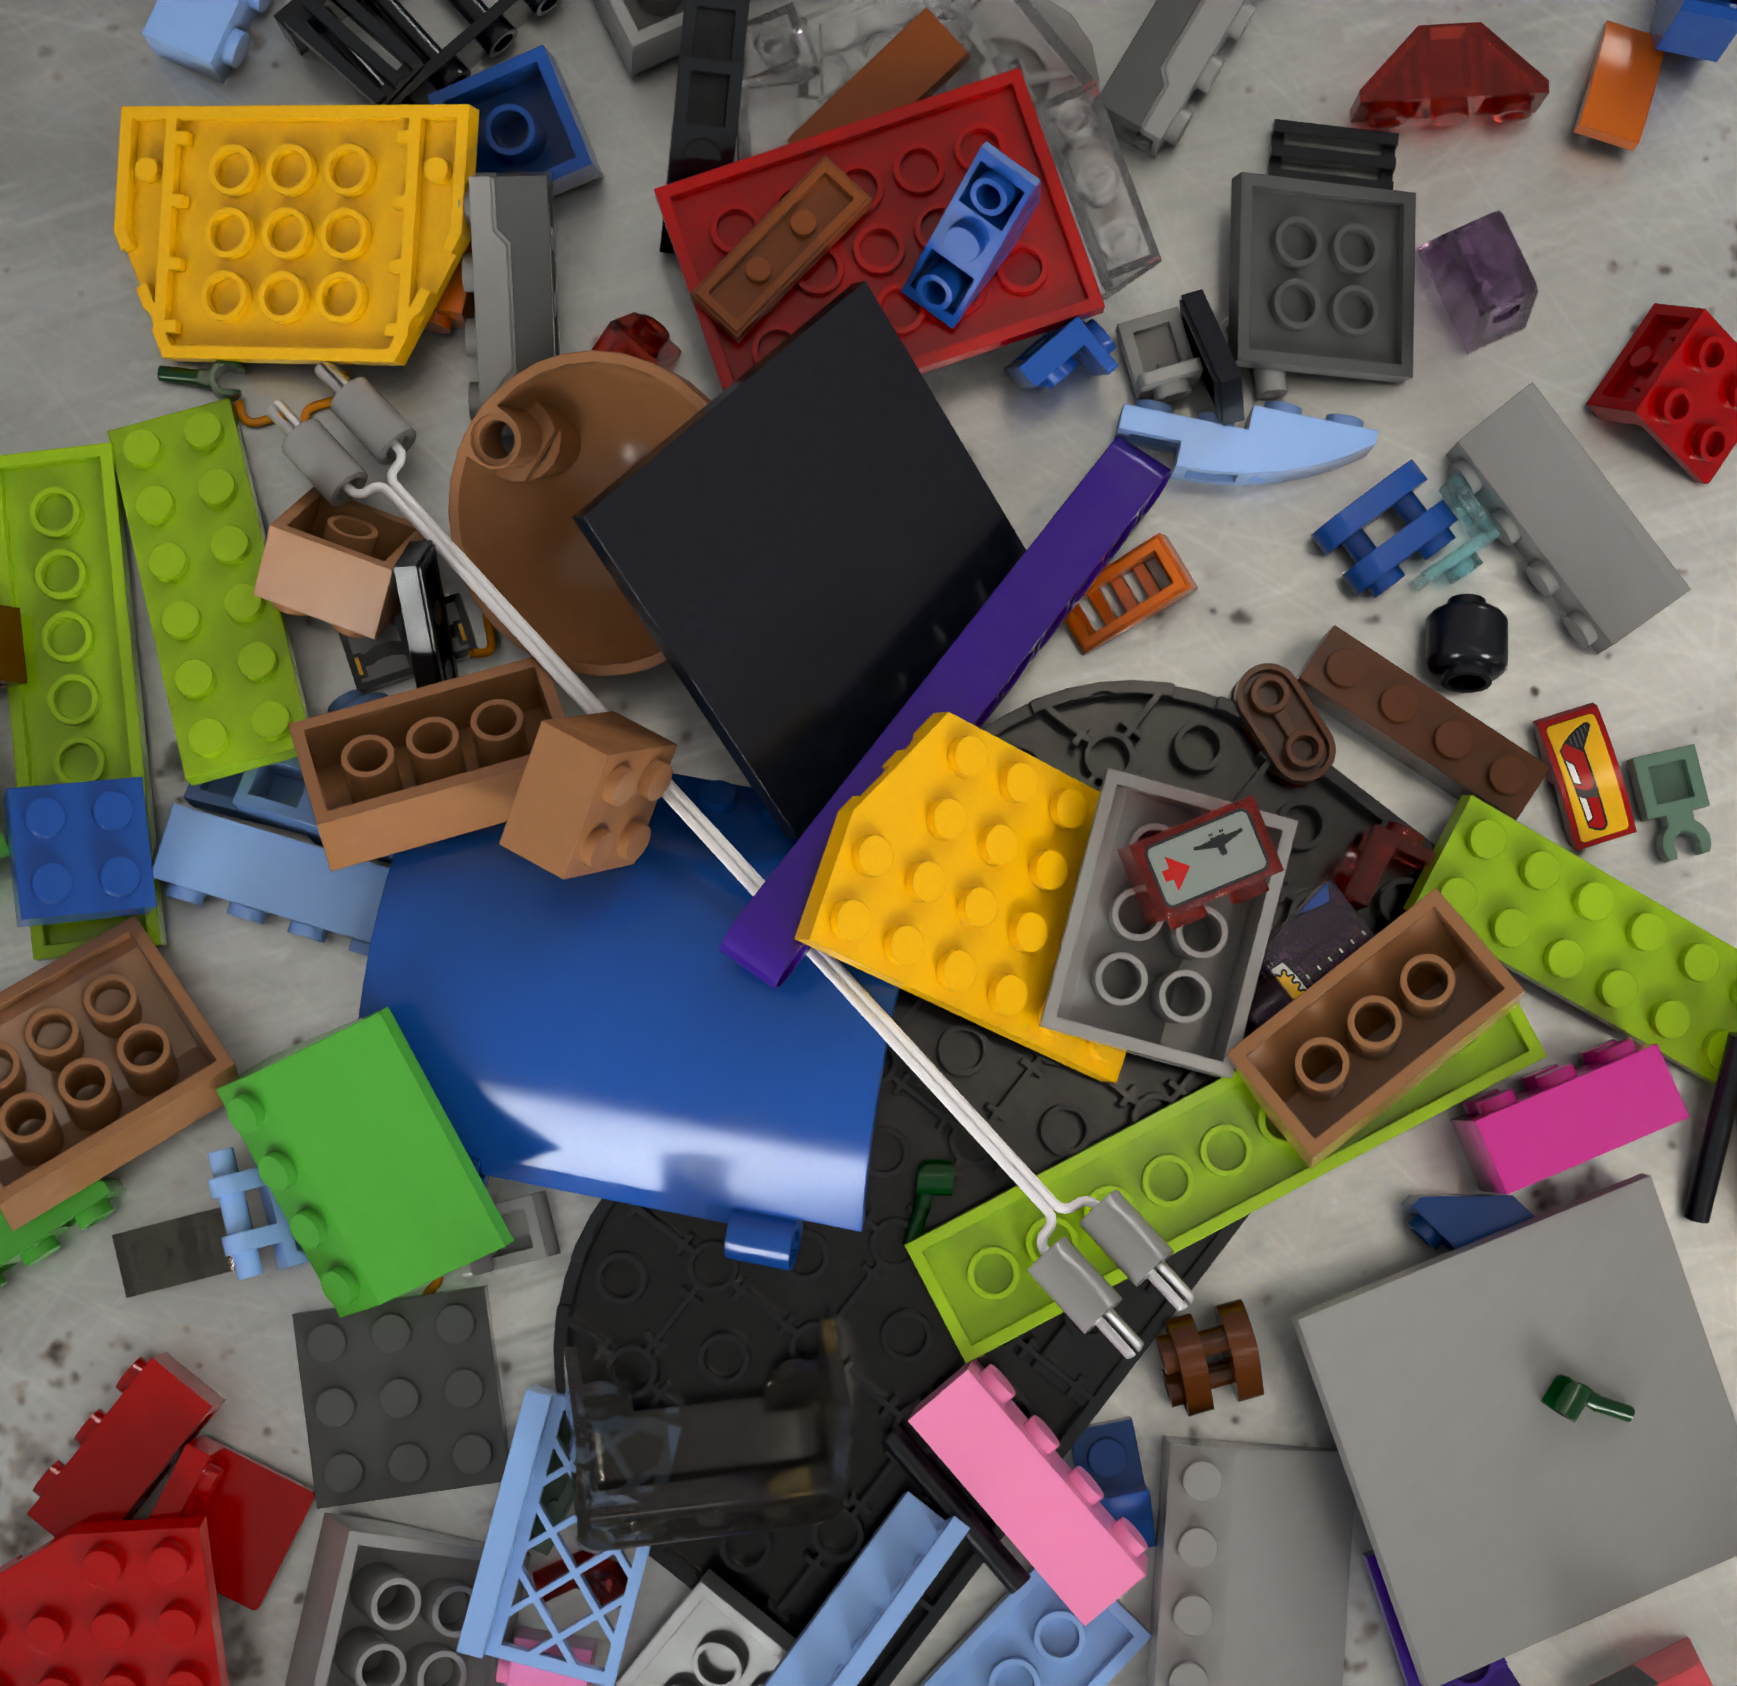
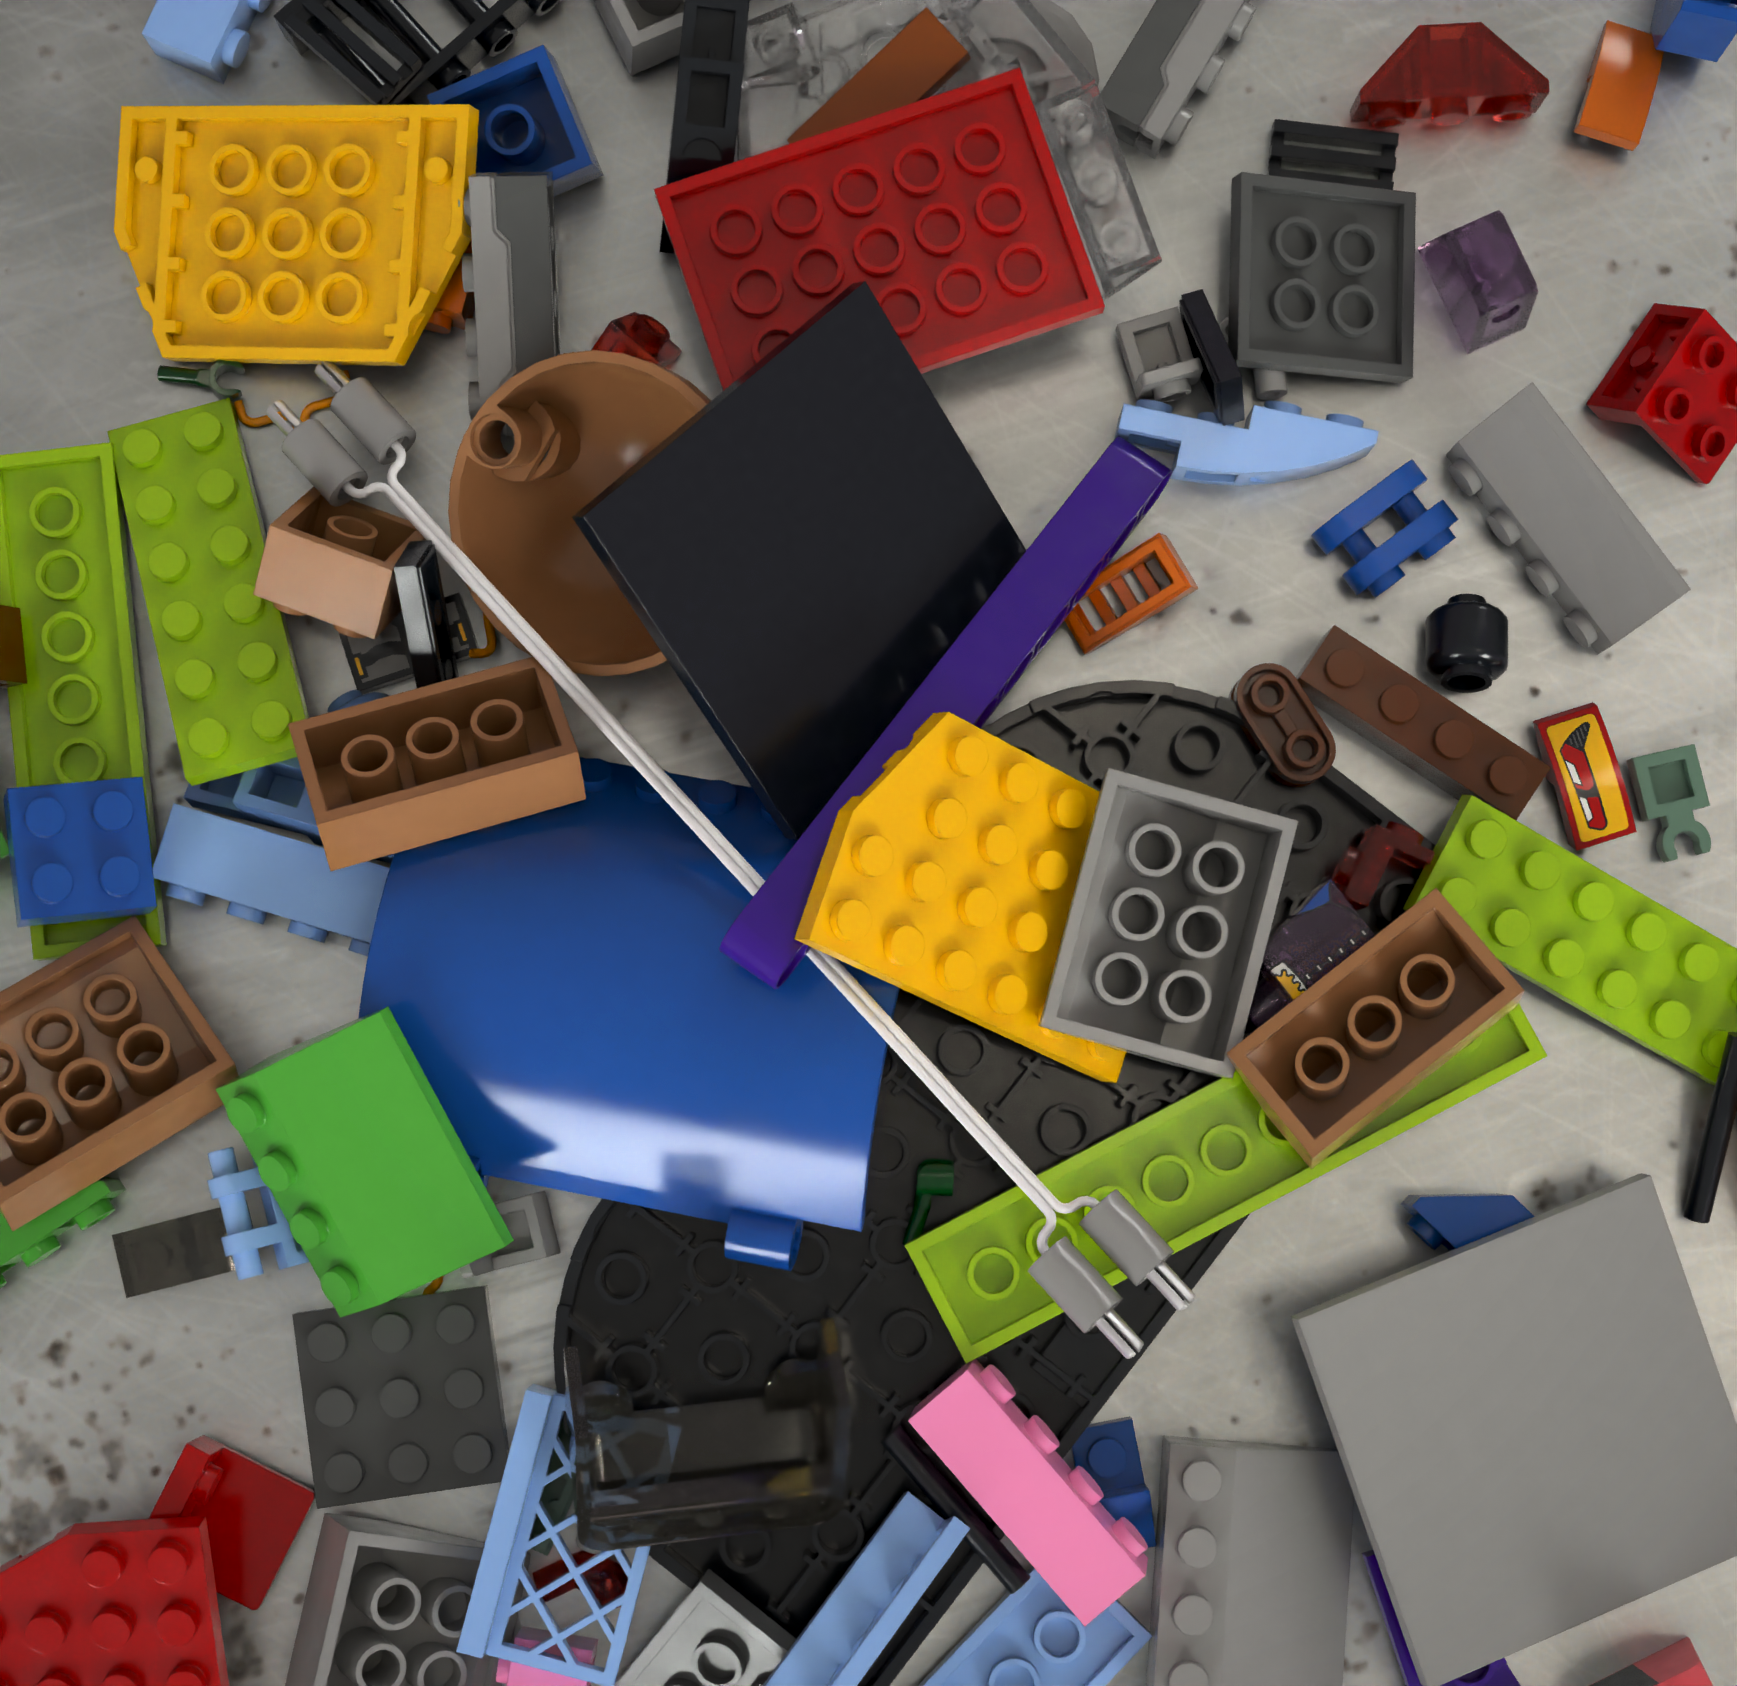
red brick [27,1352,226,1537] -> none
medium nougat brick [499,711,677,880] -> none
dark orange tile [690,155,872,343] -> none
blue slope [901,141,1041,329] -> none
blue bracket [1004,316,1118,389] -> none
brick [1117,795,1284,930] -> none
reddish brown brick [1155,1299,1264,1416] -> none
clear light blue bracket [1411,473,1501,592] -> none
dark pink brick [1450,1037,1689,1195] -> none
dark green hand [1541,1374,1635,1423] -> none

